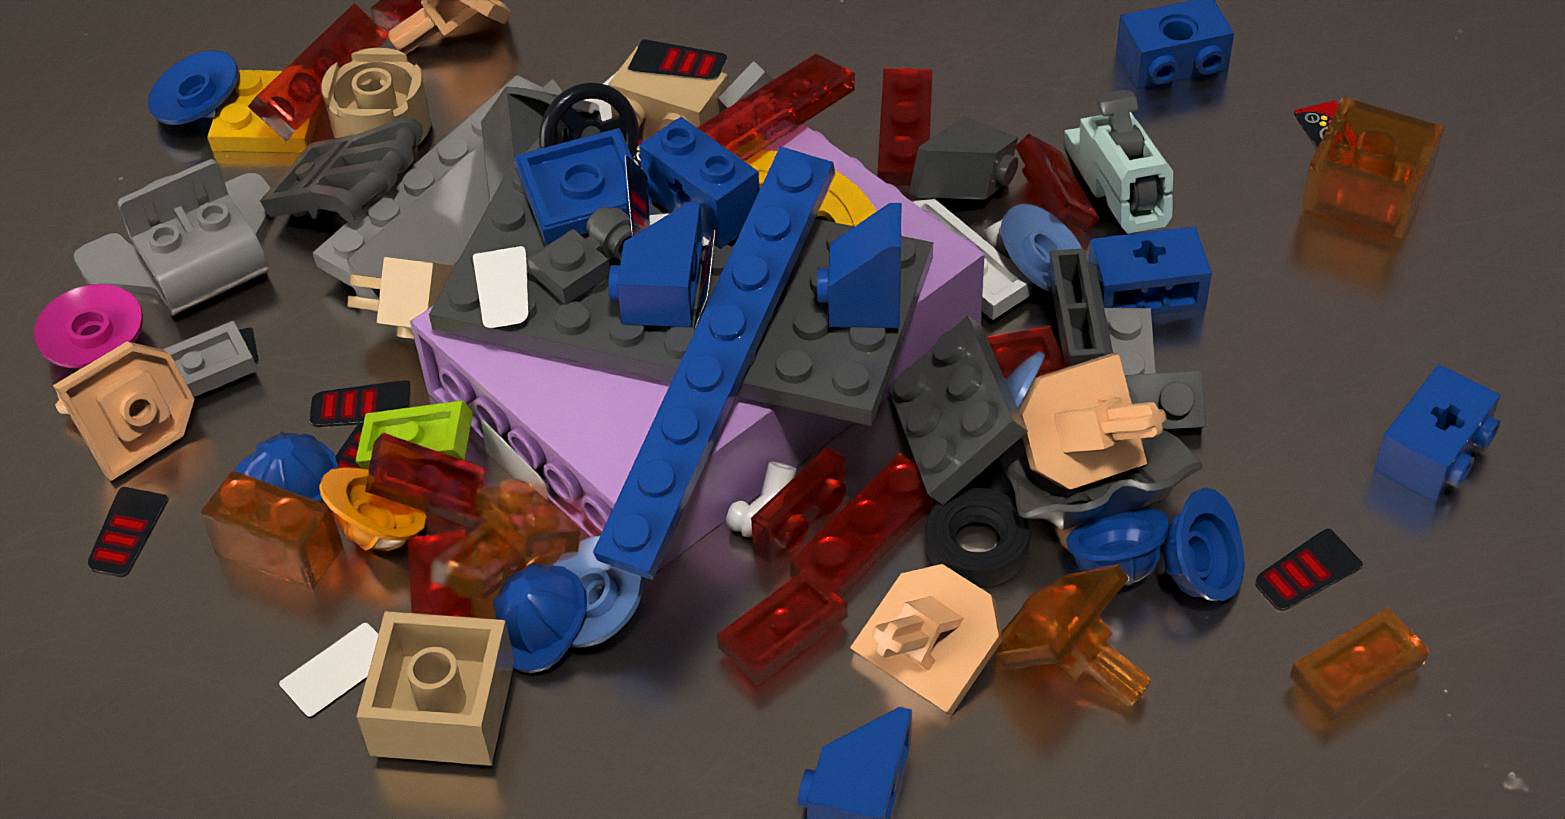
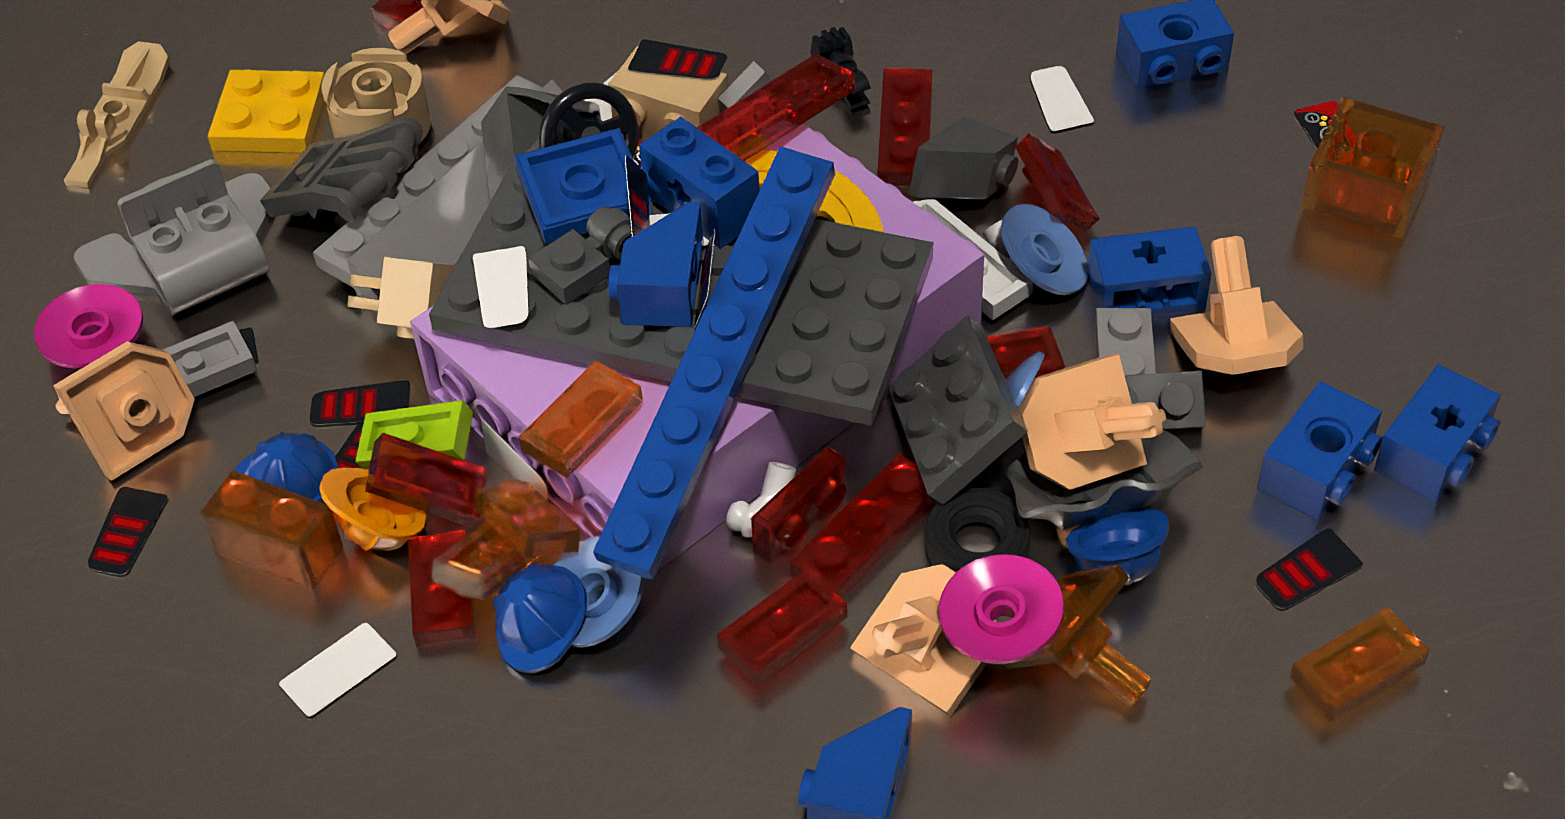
blue dish [148,50,239,125] -> none
clear red plate [248,3,389,141] -> none
tan brick [356,611,515,766] -> none
blue slope [817,203,902,328] -> none
dark grey piece [1048,248,1113,368] -> none
light aqua plate [1064,89,1173,234] -> none
blue piece [1161,488,1245,602] -> none
none -> tan piece [64,41,170,188]
none -> clear orange plate [519,360,643,478]
none -> black piece [810,27,871,109]
none -> dark pink dish [939,554,1064,664]
none -> white sticker [1030,66,1094,131]
none -> light nougat piece [1170,236,1303,375]
none -> blue brick [1257,381,1383,521]

